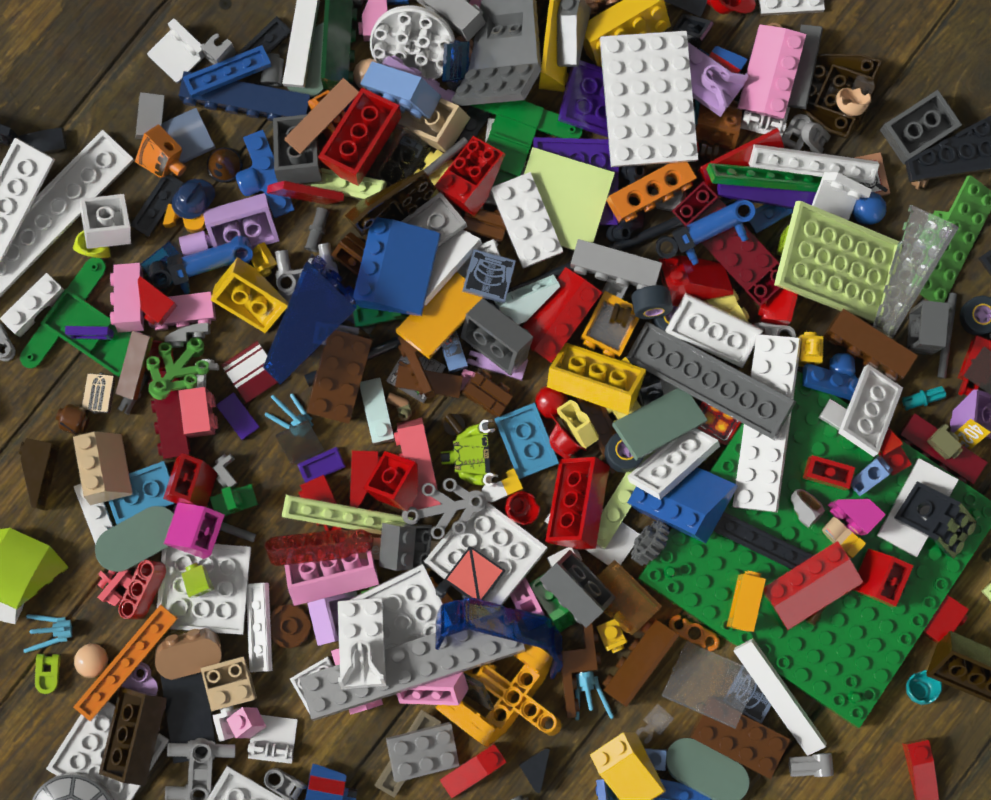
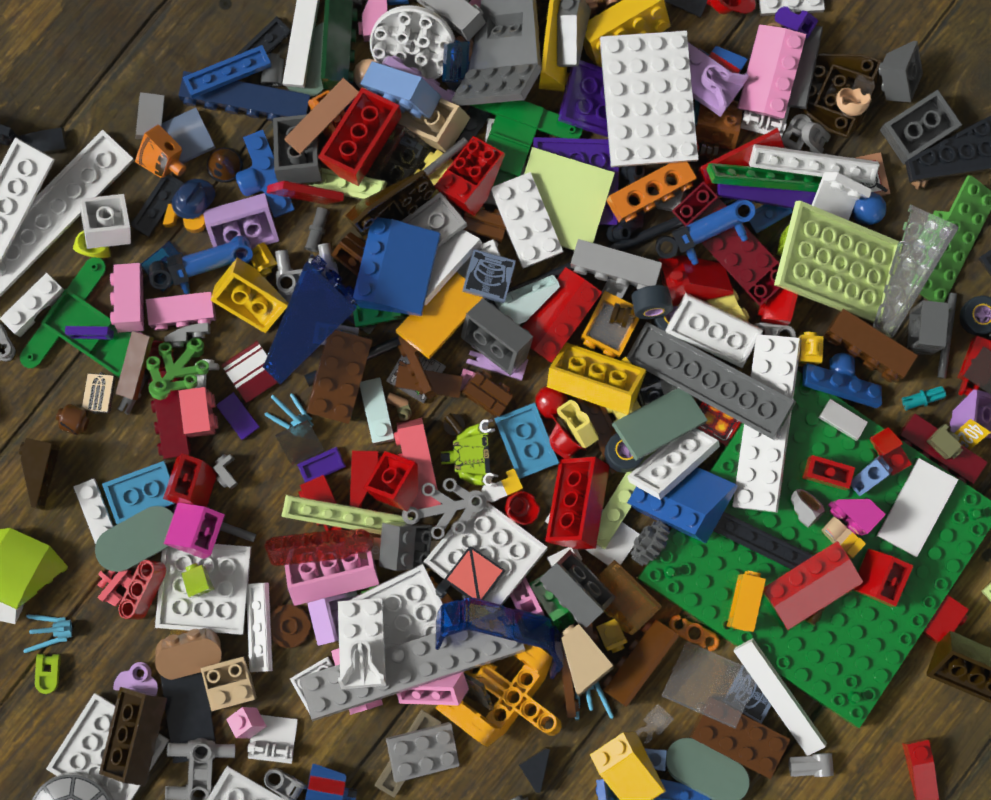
tan slope [73,431,133,505] -> none
orange plate [73,604,178,721] -> none
light nougat hair [74,644,108,678] -> none
red slope [137,276,177,326] -> none
white bracket [147,18,205,83] -> none
lavender brick [179,231,213,256] -> none
light grey hinge [200,34,237,65] -> none
green bracket [210,484,259,516] -> none
white bracket [213,706,241,742] -> none
red slope [440,743,507,798] -> none
medium blue leg [442,331,468,374] -> none
black slope [672,13,714,49] -> none
white plate [838,364,903,457] -> none
black bracket [894,481,977,559] -> none
teal hair [906,670,942,705] -> none
none -> tan slope [561,624,613,697]
none -> dark purple leg [775,6,819,39]
none -> dark grey slope [879,41,923,102]

